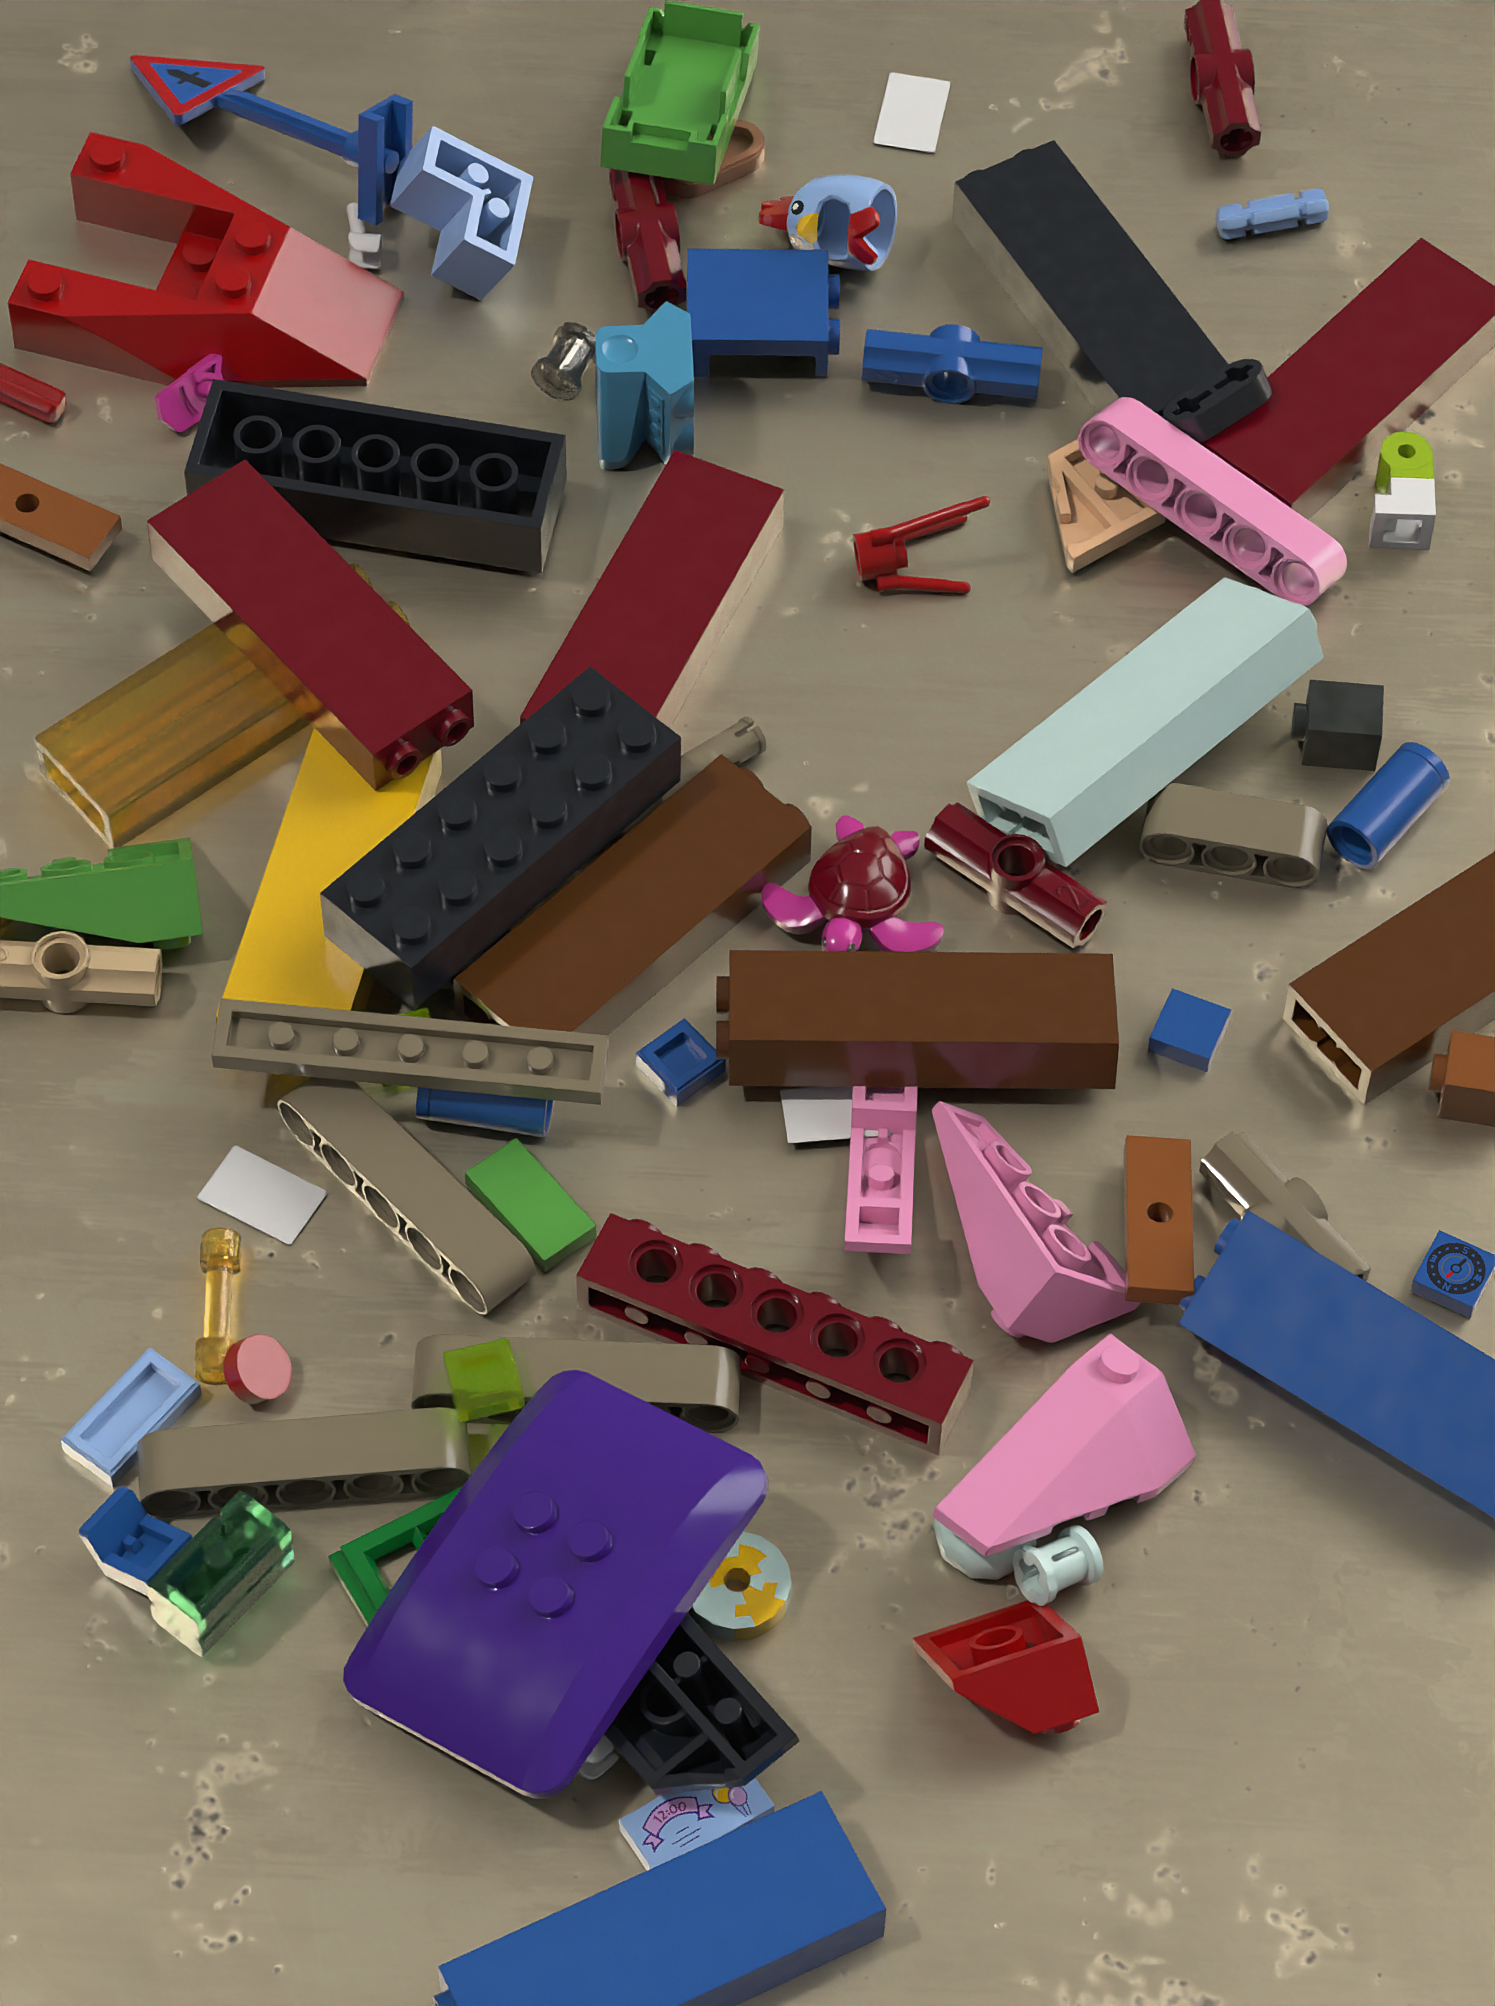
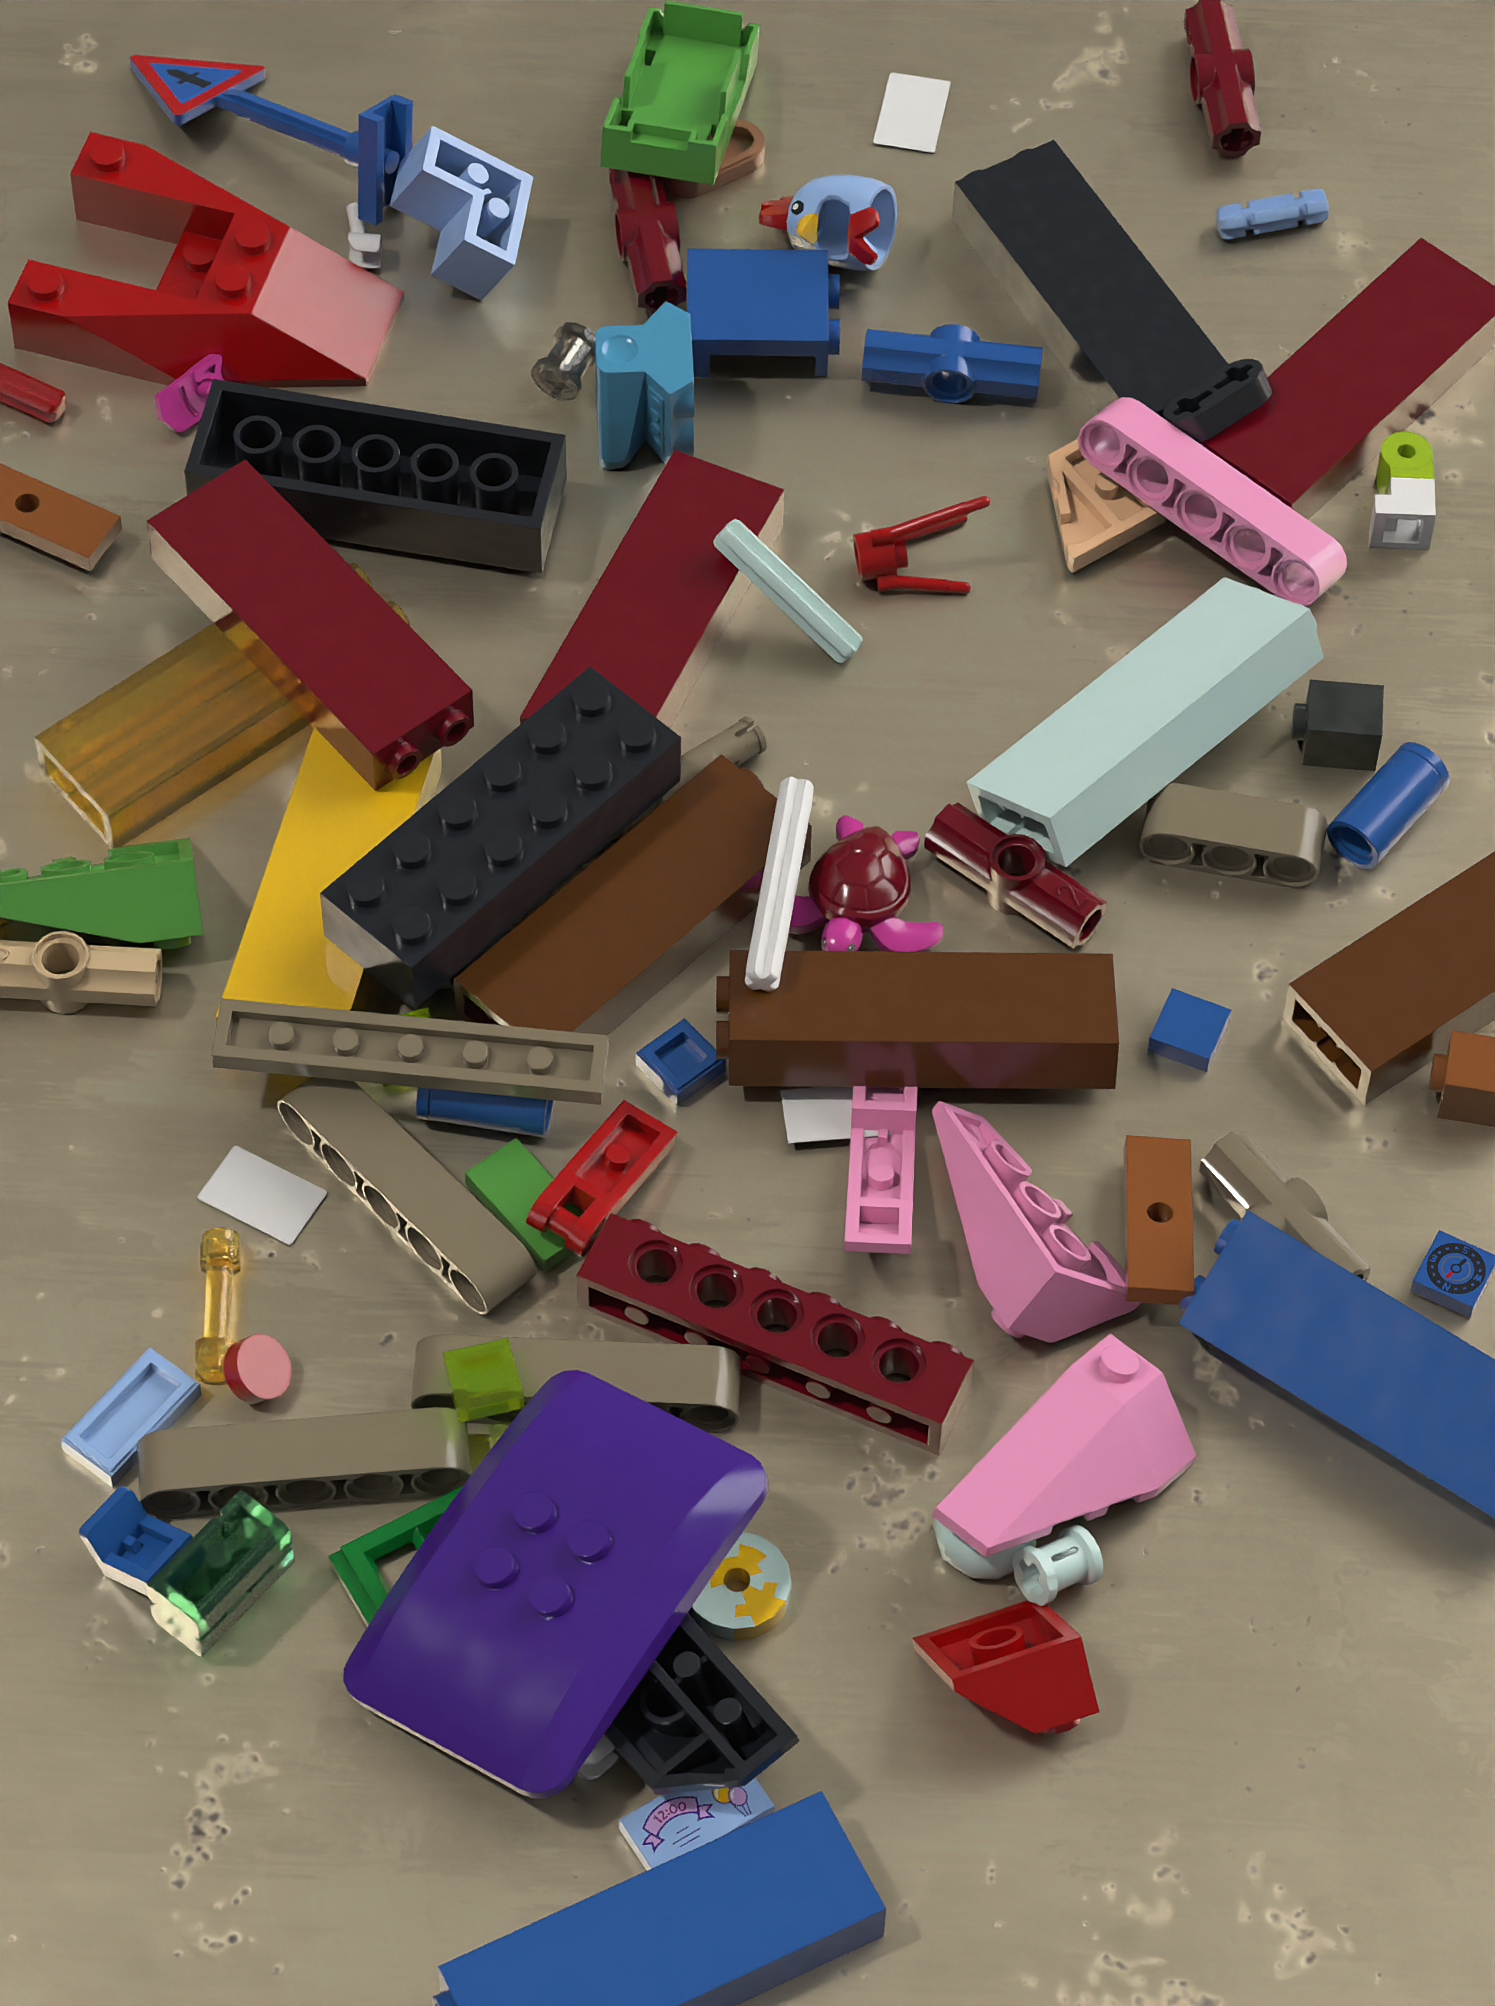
none -> red plate [526,1100,678,1257]
none -> light aqua axle [713,519,863,663]
none -> white axle [745,776,814,992]

